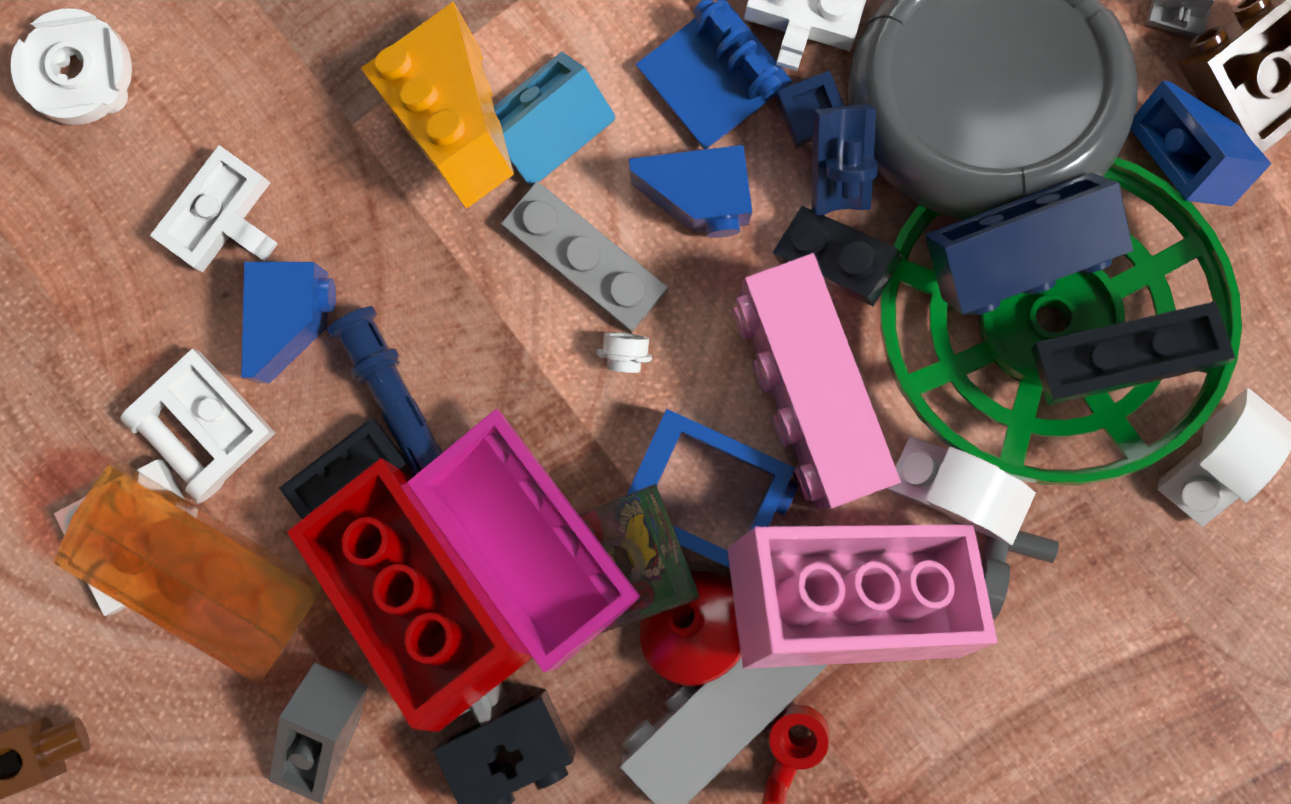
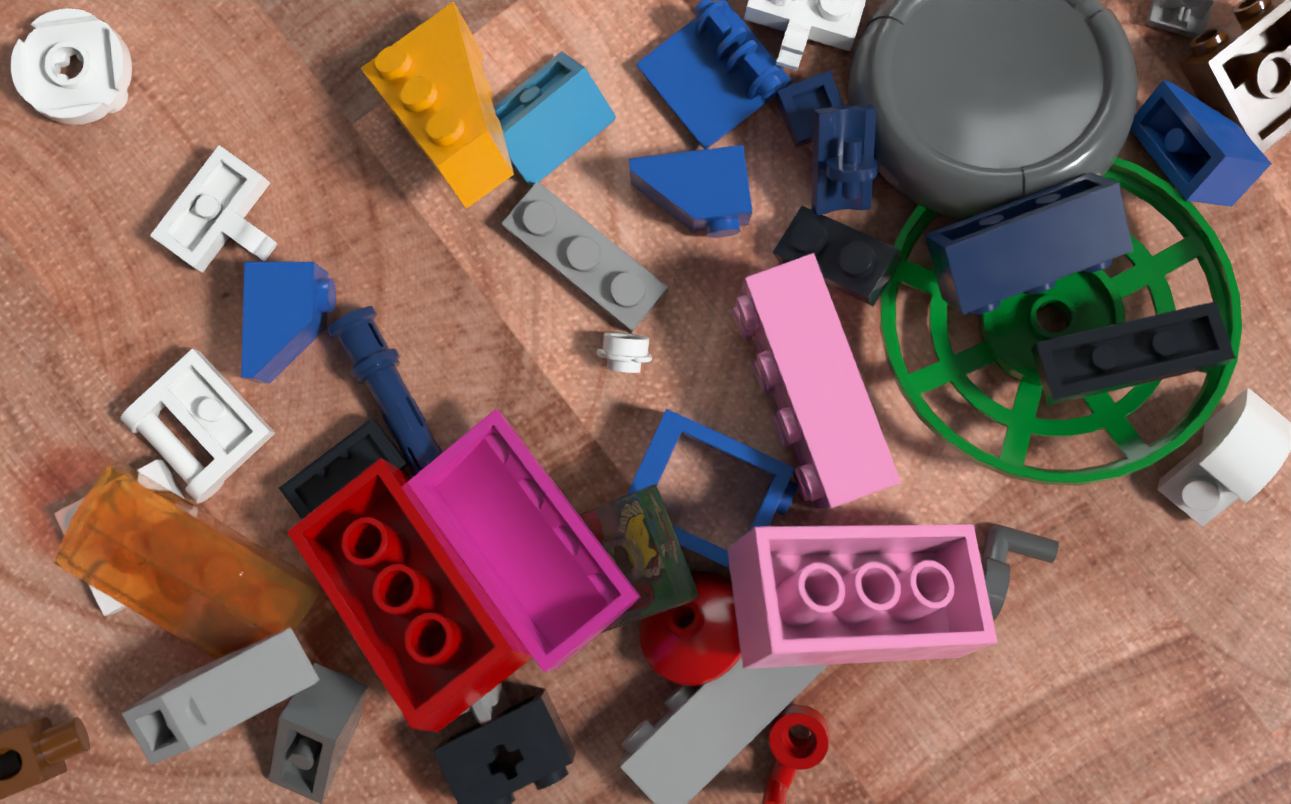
white brick [887,436,1036,545] -> none
none -> light grey slope [121,627,320,765]

